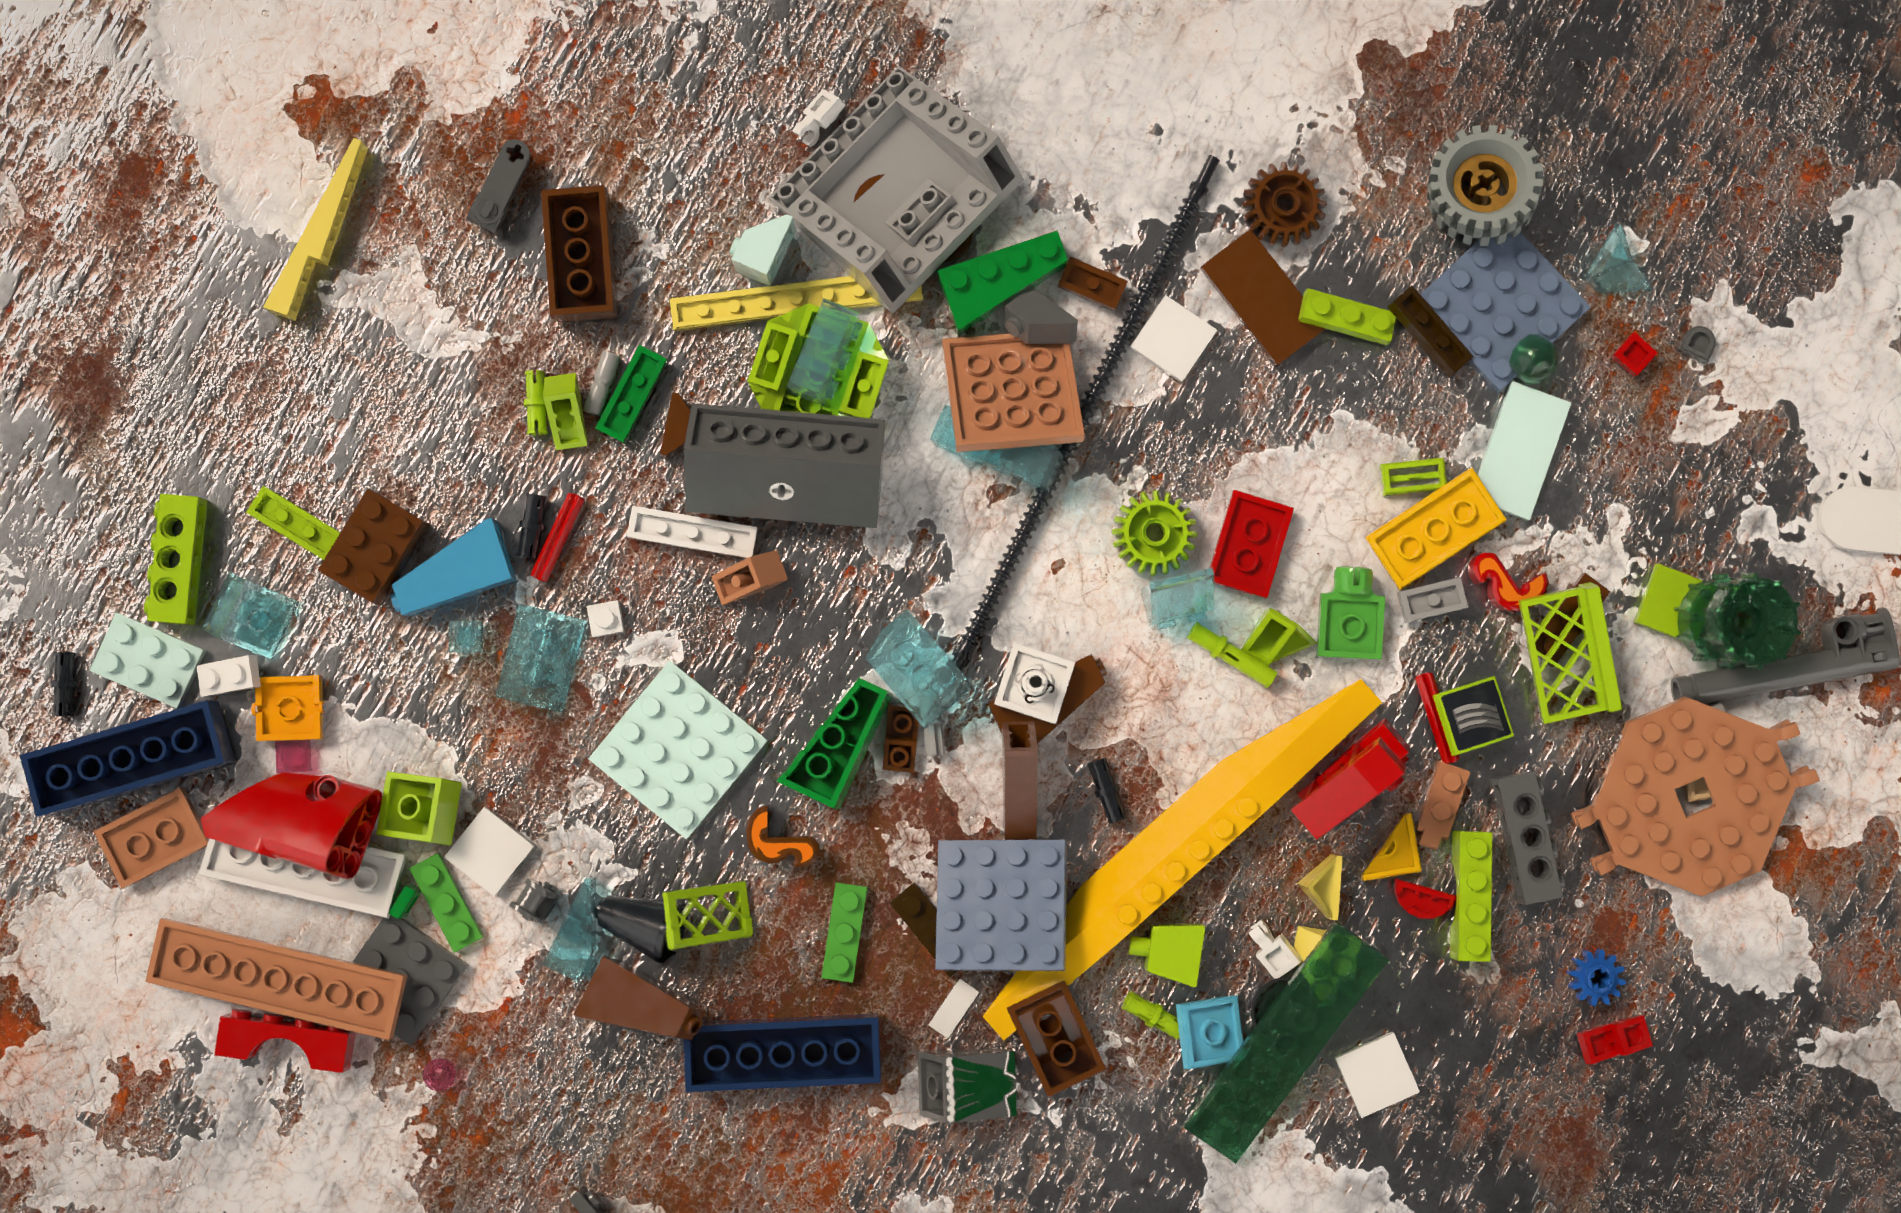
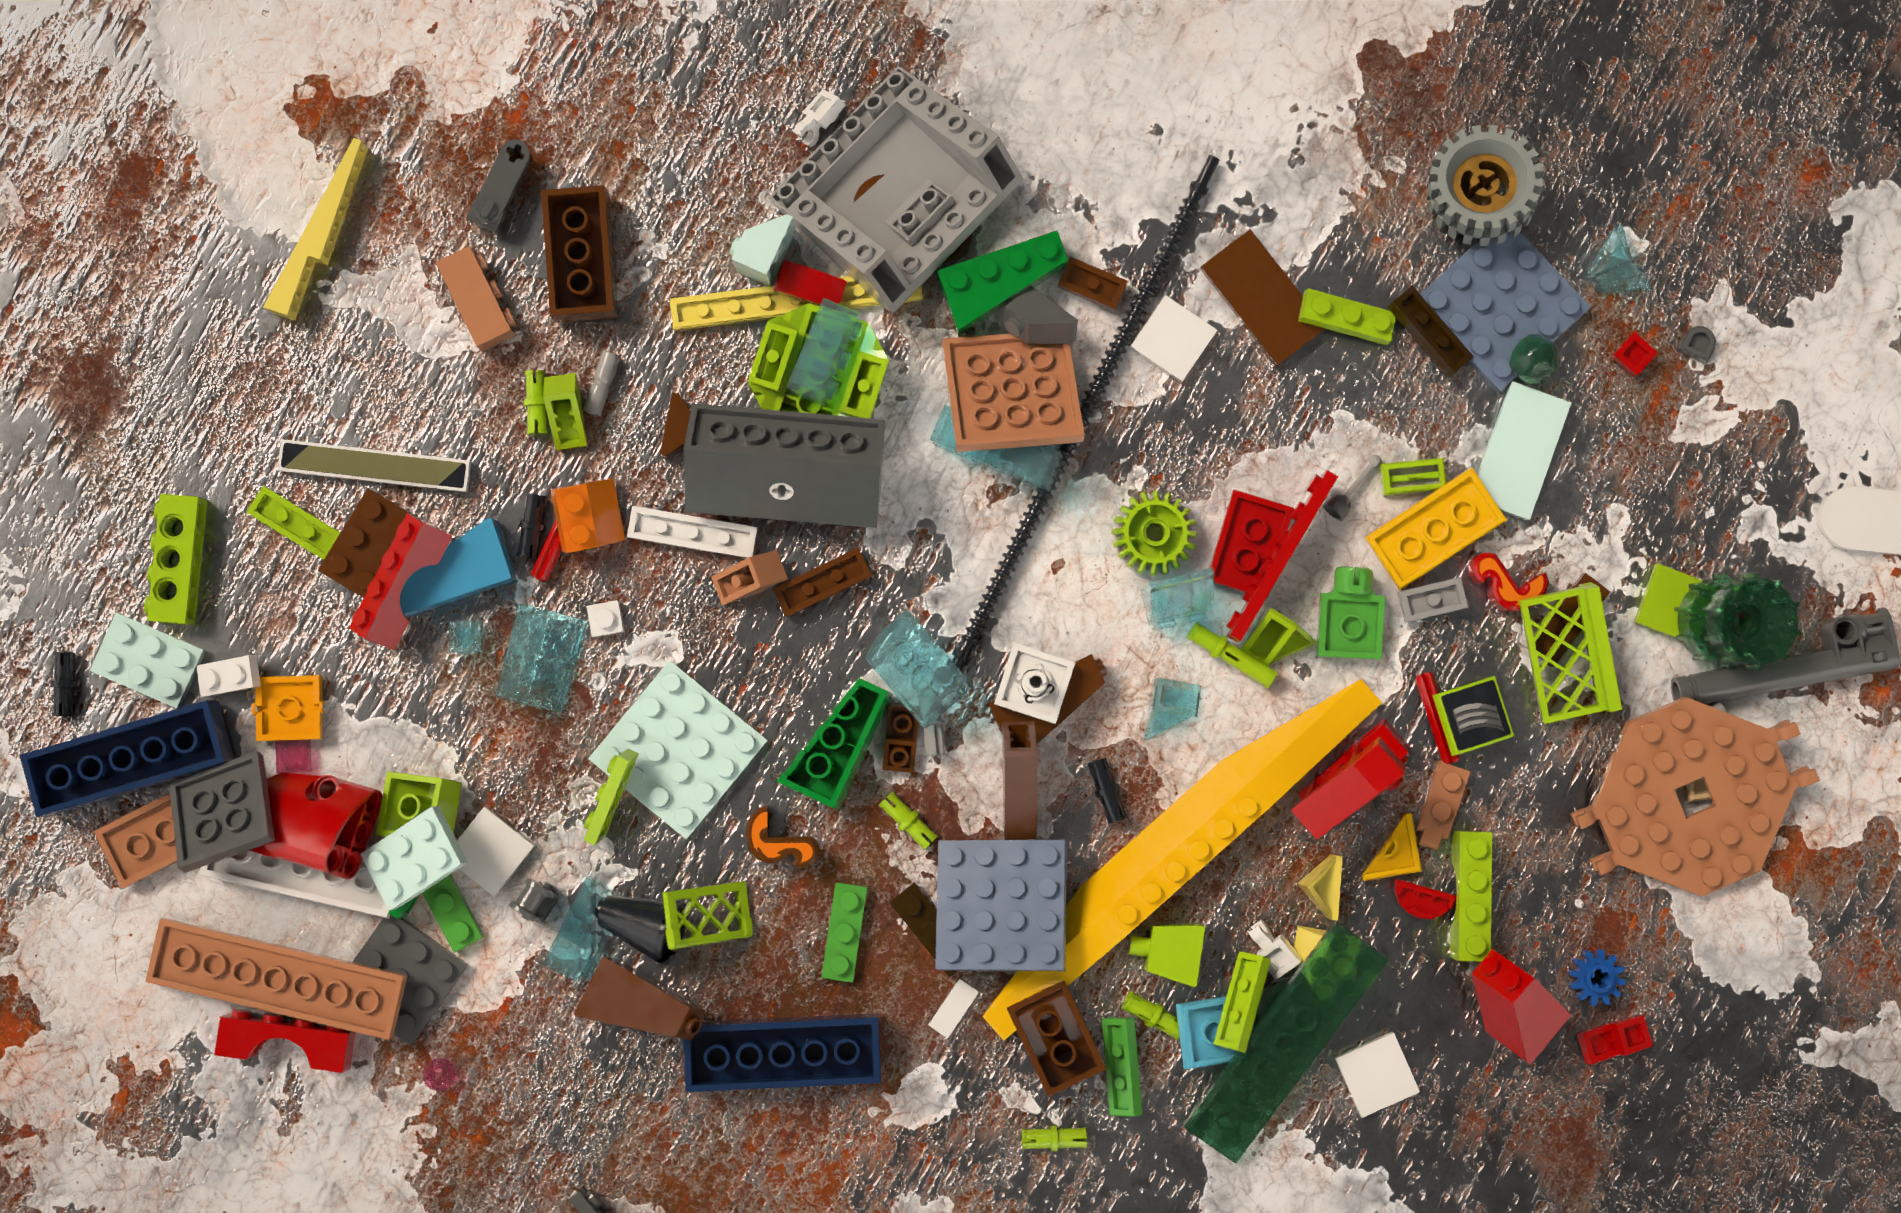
clear light blue slope [202,571,299,659] -> none
green plate [595,345,668,444] -> none
slope [918,1048,1019,1124] -> none
reddish brown gear [1241,162,1327,247] -> none
dark grey brick [1490,771,1565,905] -> none
none -> dark grey plate [169,751,275,873]
none -> olive tile [277,439,472,493]
none -> red arch [349,513,452,650]
none -> light aqua plate [361,806,468,911]
none -> nougat brick [435,246,517,352]
none -> orange slope [550,478,625,553]
none -> lime plate [584,748,639,846]
none -> red slope [773,260,847,312]
none -> reddish brown plate [773,547,872,618]
none -> lime pin [878,791,938,850]
none -> lime pin [1021,1125,1087,1152]
none -> bright green plate [1102,1017,1143,1117]
none -> clear light blue slope [1144,677,1201,741]
none -> lime plate [1213,951,1271,1053]
none -> red plate [1226,470,1338,643]
none -> hinge [1323,455,1382,521]
none -> red slope [1472,949,1571,1065]

